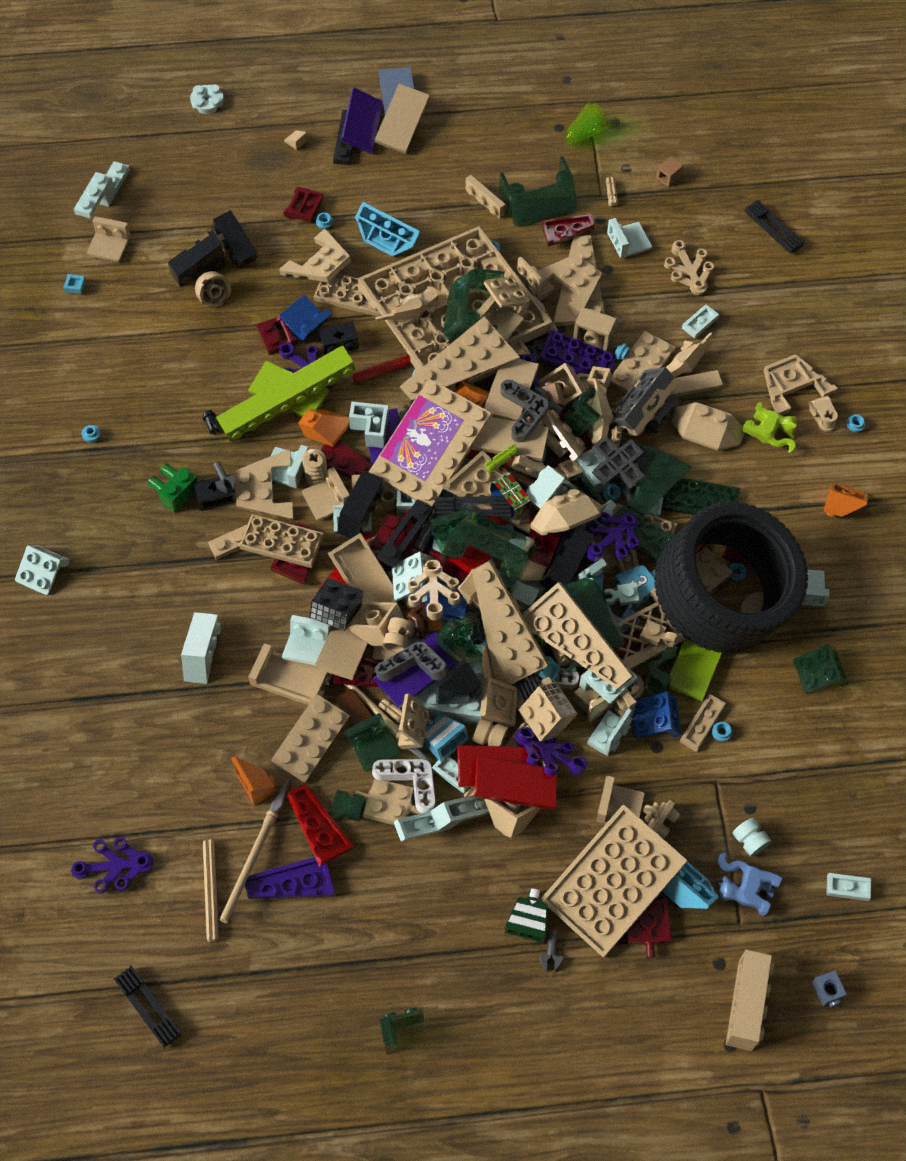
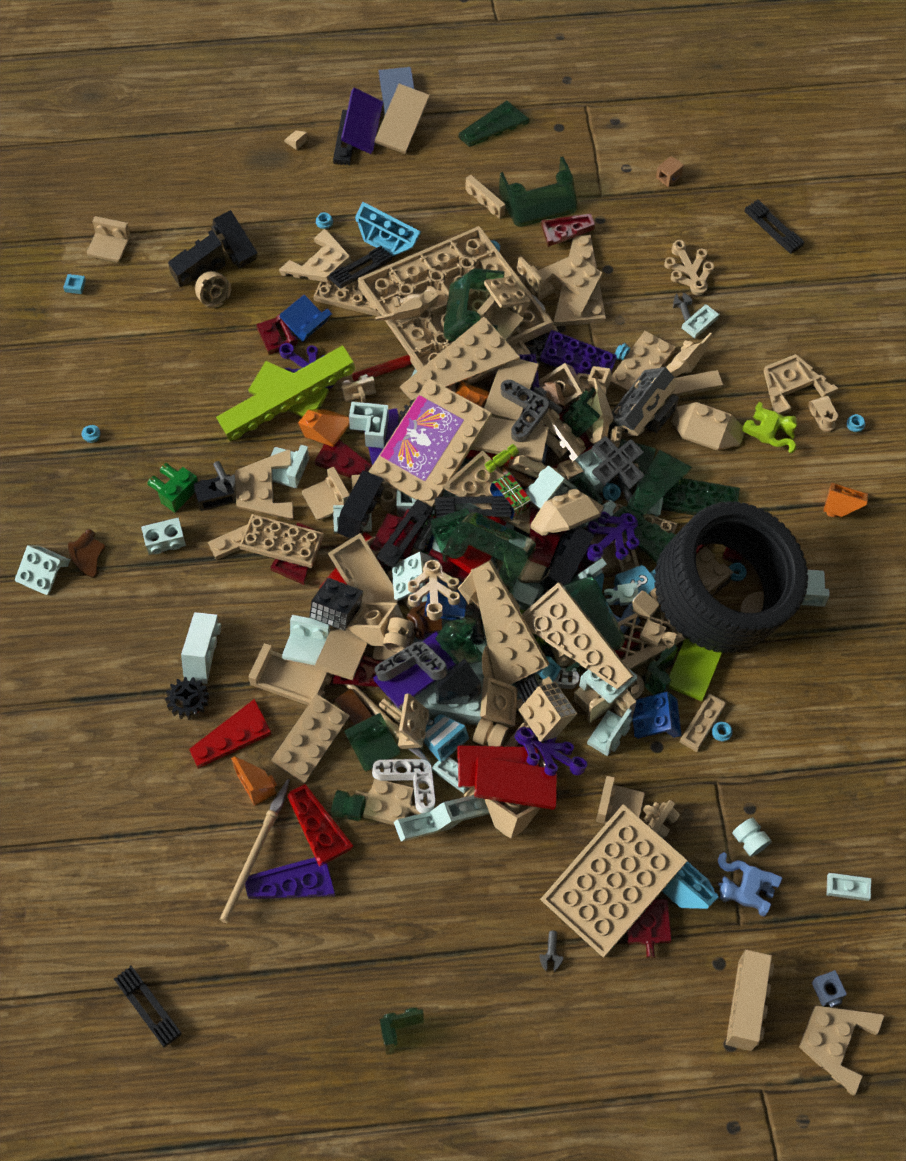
dark purple plant [71,837,153,894] -> none
light aqua bracket [74,161,130,219] -> none
light aqua plate [190,84,224,114] -> none
black pin [202,410,221,435] -> none
tan axle [203,839,219,942] -> none
dark red plate [283,187,324,223] -> none
tan piece [302,449,328,486] -> none
black brick [319,321,359,355] -> none
dark green torso [505,889,547,943] -> none
clear neon green cone [564,101,610,146] -> none
tan brick [573,307,616,351] -> none
tan axle [606,177,618,207] -> none
light aqua bracket [607,218,652,258] -> none
clear green bracket [793,644,849,694] -> none
none -> reddish brown arm [68,529,106,578]
none -> light aqua brick [141,517,186,555]
none -> black gear [165,677,209,720]
none -> red wing [189,699,272,769]
none -> black container [329,246,392,289]
none -> tan hips [342,375,376,402]
none -> clear green wing [458,100,529,147]
none -> tan slope [632,590,660,618]
none -> dark grey bar [673,292,692,322]
none -> tan wing [799,1006,884,1096]

